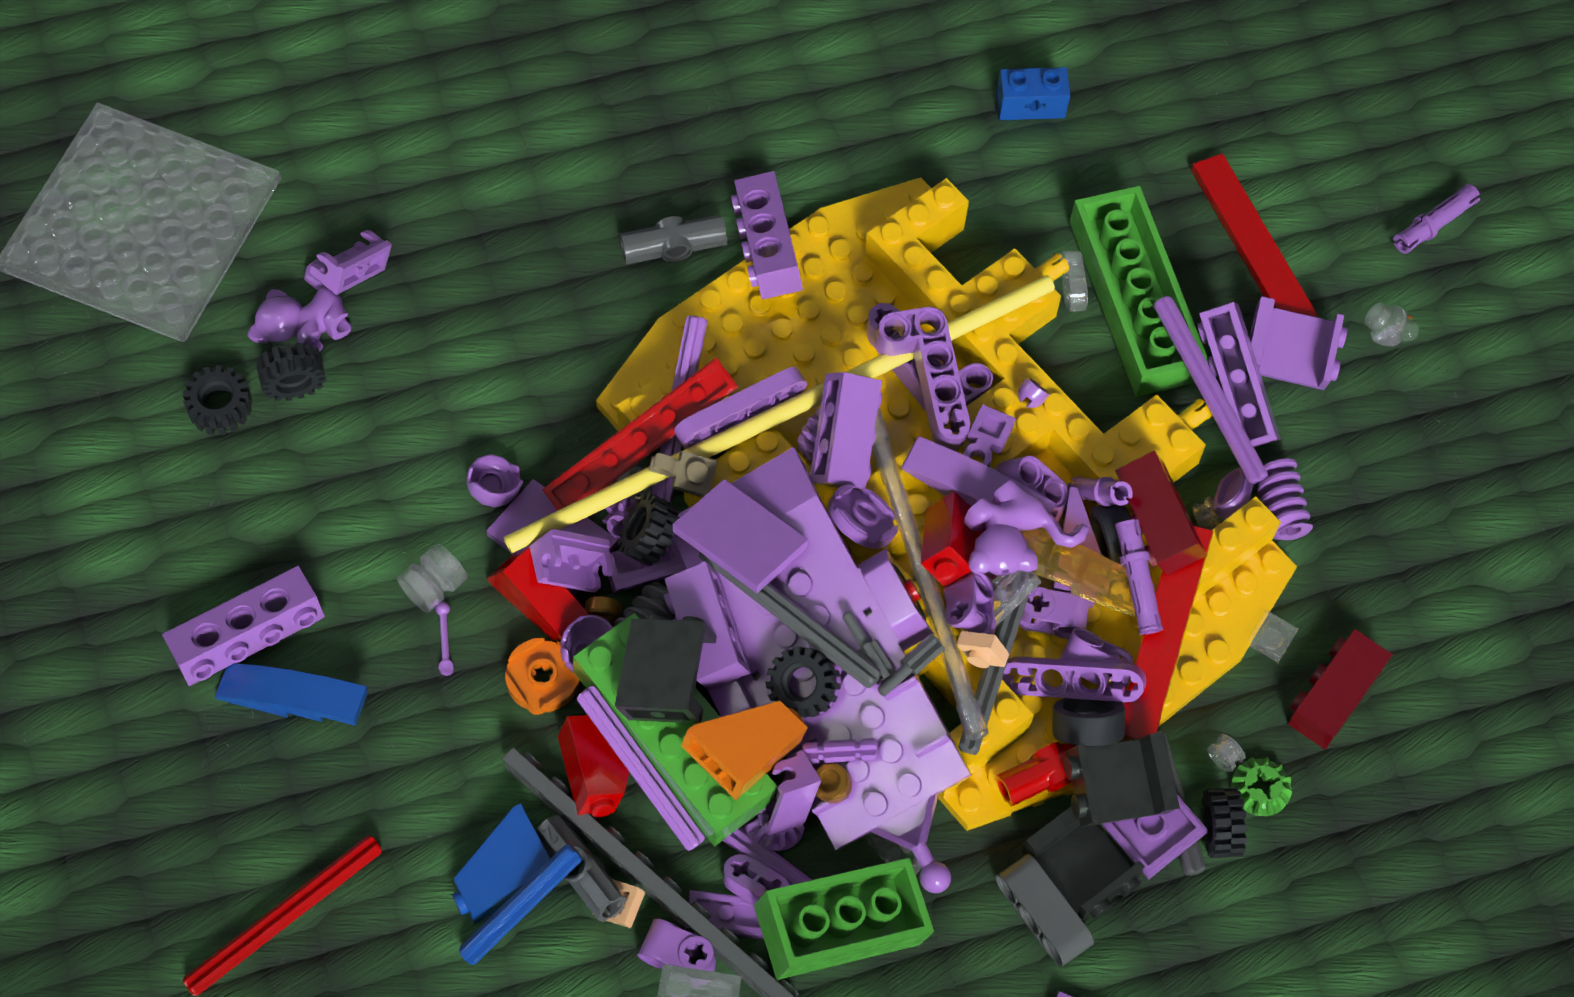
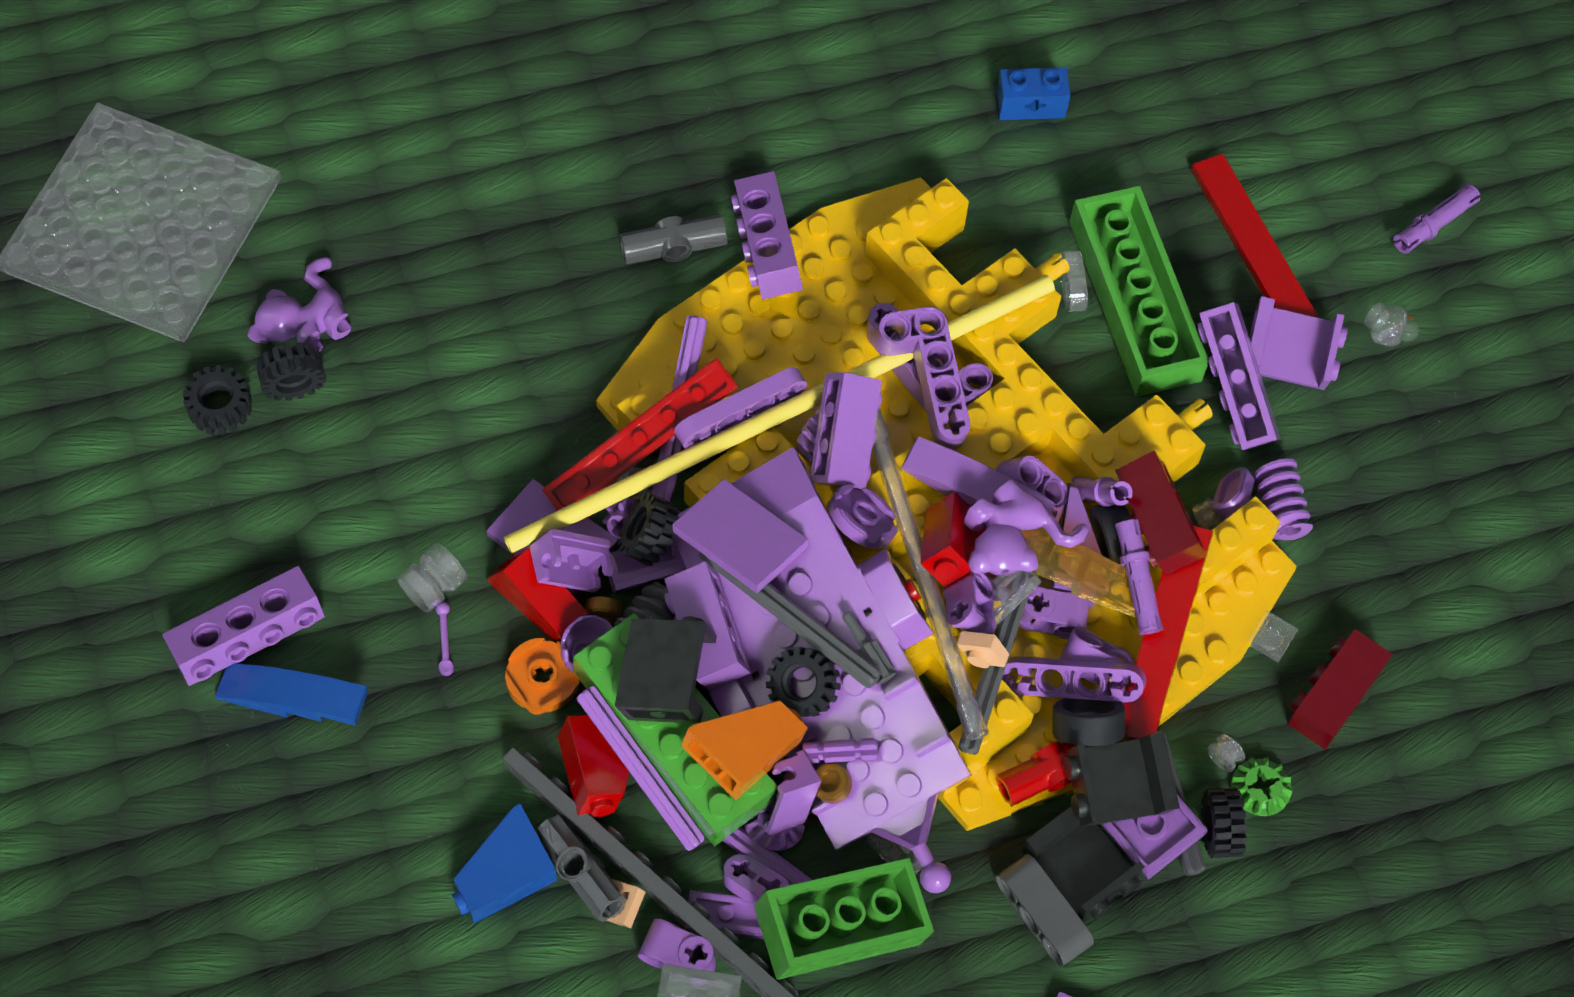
red axle [182,835,382,996] -> none
medium lavender hinge [309,230,392,295] -> none
blue axle [459,844,582,965] -> none
medium lavender hair [466,454,523,508] -> none
dark tan plate [649,451,718,498] -> none
dark grey axle [878,633,945,696] -> none
medium lavender plate [964,404,1016,467] -> none
medium lavender hinge [1017,377,1050,408] -> none
medium lavender axle [1154,296,1268,484] -> none

